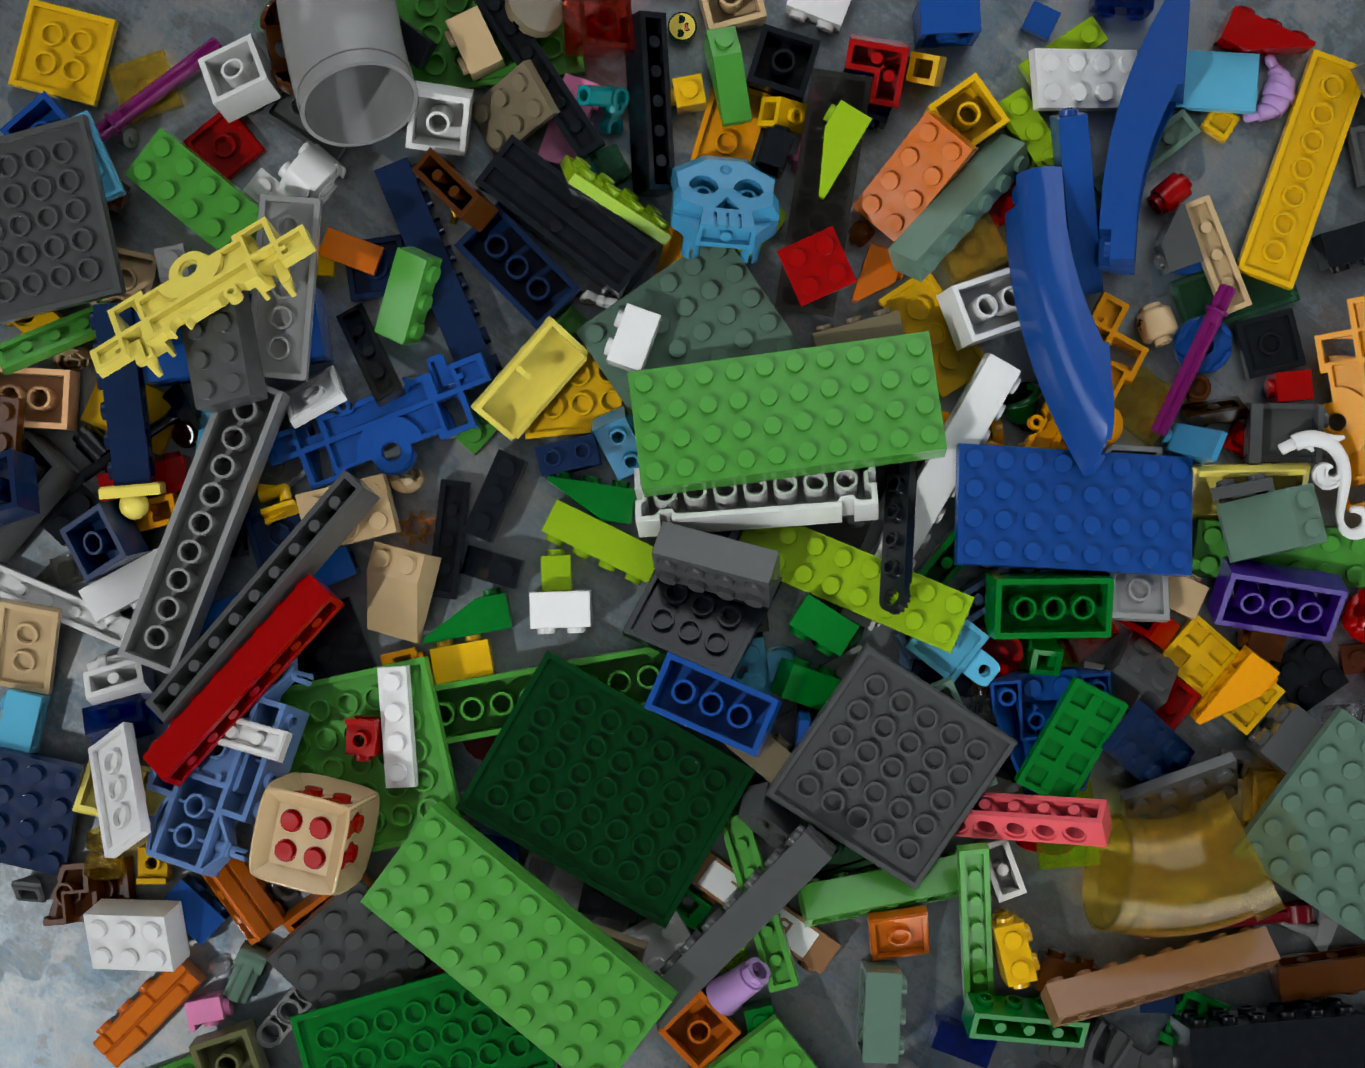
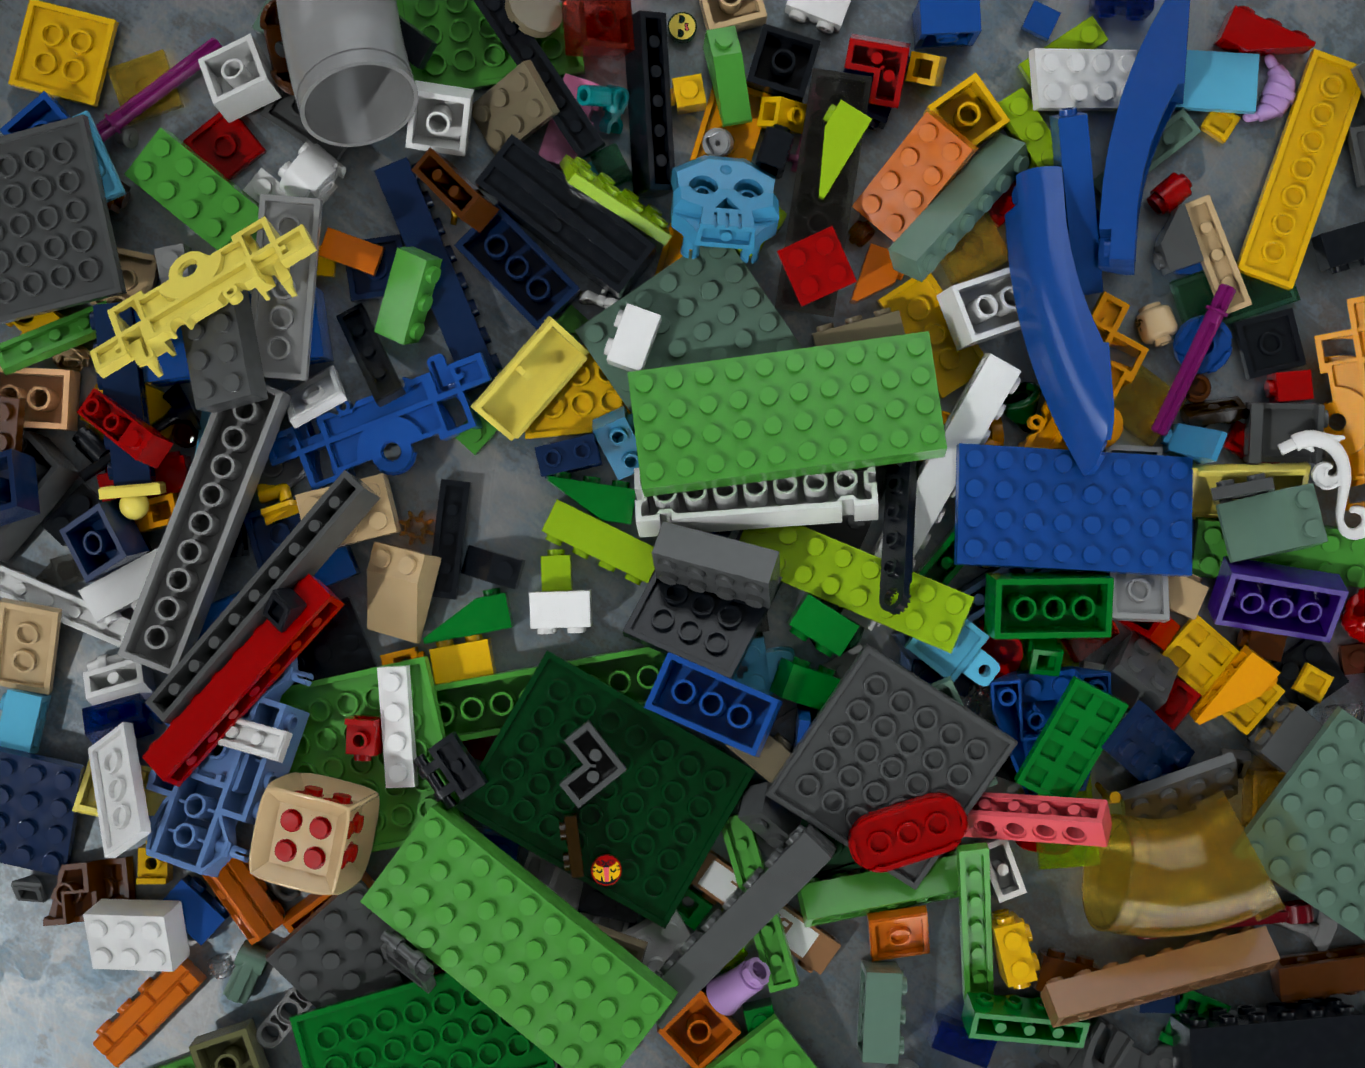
clear yellow wheel [84,827,125,880] -> none
bright pink brick [184,990,234,1032] -> none
tan plate [387,467,425,493] -> none
tan brick [444,6,506,81] -> none
black brick [463,449,528,543] -> none
none -> red slope [77,388,174,469]
none -> black slope [263,587,307,633]
none -> dark grey plate [380,929,437,994]
none -> black plate [414,732,489,811]
none -> dark grey brick [559,720,627,808]
none -> dark brown plate [559,812,584,878]
none -> tile [591,854,622,886]
none -> light grey tile [702,128,734,157]
none -> red tile [848,792,968,873]
none -> yellow bar [1095,782,1121,804]
none -> yellow tile [1291,663,1334,703]

